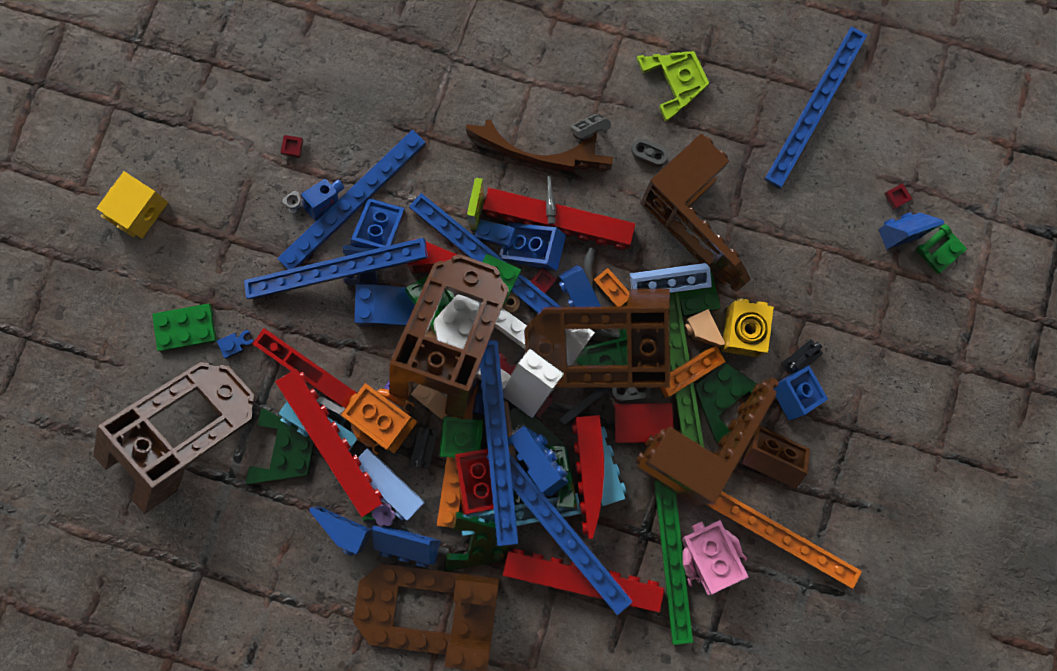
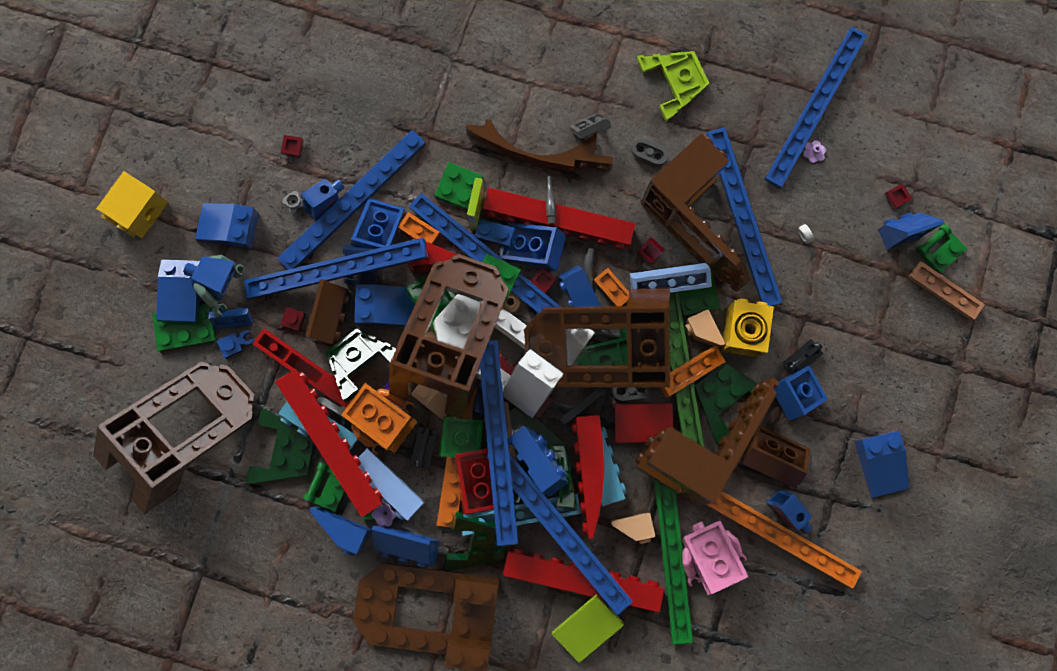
none -> blue slope [157,260,201,323]
none -> blue torso [183,255,244,317]
none -> blue slope [195,203,259,249]
none -> blue plate [209,308,253,329]
none -> dark red plate [280,307,306,332]
none -> green plate [303,462,345,512]
none -> reddish brown slope [306,279,351,346]
none -> wing [326,328,396,403]
none -> orange plate [398,212,440,244]
none -> green plate [434,162,483,210]
none -> lime tile [552,594,624,663]
none -> light nougat slope [610,513,655,544]
none -> dark red plate [638,237,665,264]
none -> blue plate [706,127,783,306]
none -> blue torso [766,489,813,534]
none -> white tile [798,224,814,244]
none -> lavender plant [803,141,826,163]
none -> blue slope [854,431,909,498]
none -> nougat plate [908,261,985,321]

